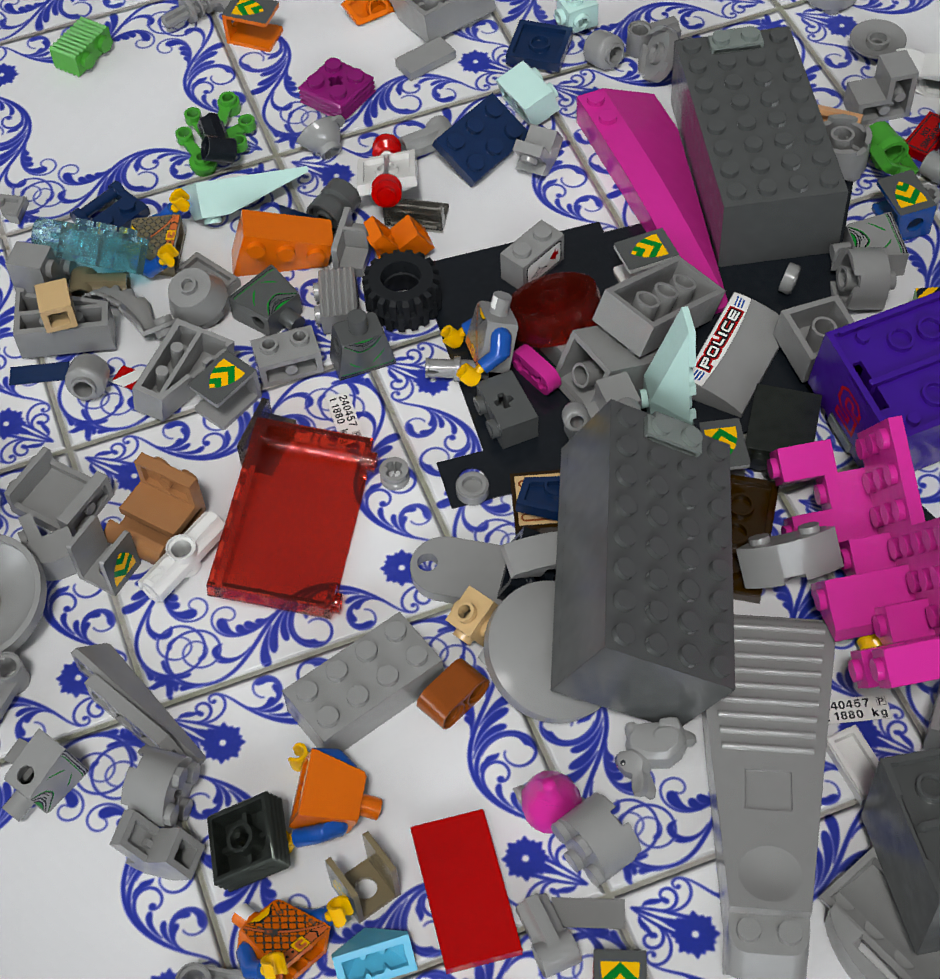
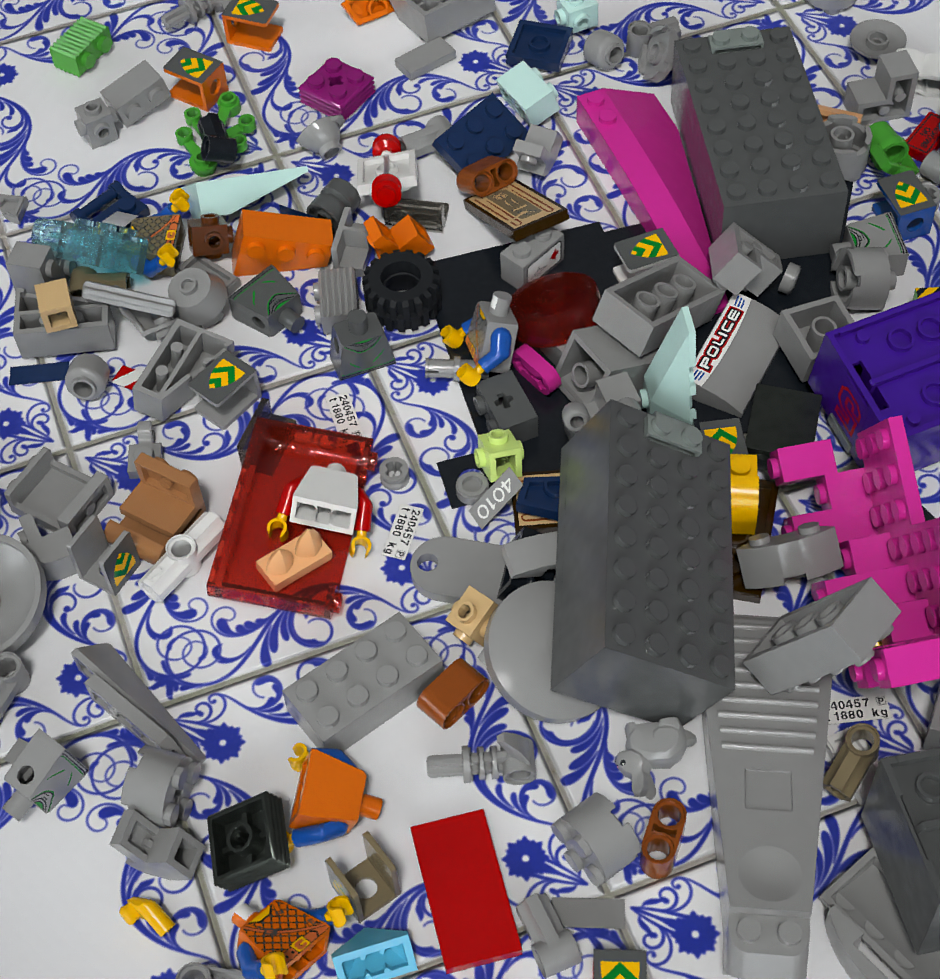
light grey brick [250,325,324,388] -> none
dark pink hat [512,770,586,834] -> none
none -> light grey brick [74,97,119,149]
none -> light grey axle [82,280,176,318]
none -> light grey brick [100,60,172,128]
none -> white sticker [102,211,138,227]
none -> yellow arm [119,896,176,937]
none -> light grey plate [127,420,164,479]
none -> piece [163,47,229,112]
none -> reddish brown brick [187,213,234,259]
none -> light nougat tile [256,528,332,593]
none -> white torso [267,463,373,558]
none -> white sticker [381,504,424,560]
none -> light grey piece [426,732,537,785]
none -> dark orange beam [456,155,518,197]
none -> tile [463,179,570,242]
none -> light grey sticker [469,467,523,529]
none -> yellowish green brick [474,429,524,483]
none -> dark orange beam [640,798,687,879]
none -> light grey brick [709,222,783,297]
none -> yellow brick [730,454,759,535]
none -> light grey brick [742,577,902,695]
none -> dark tan piece [823,723,880,802]

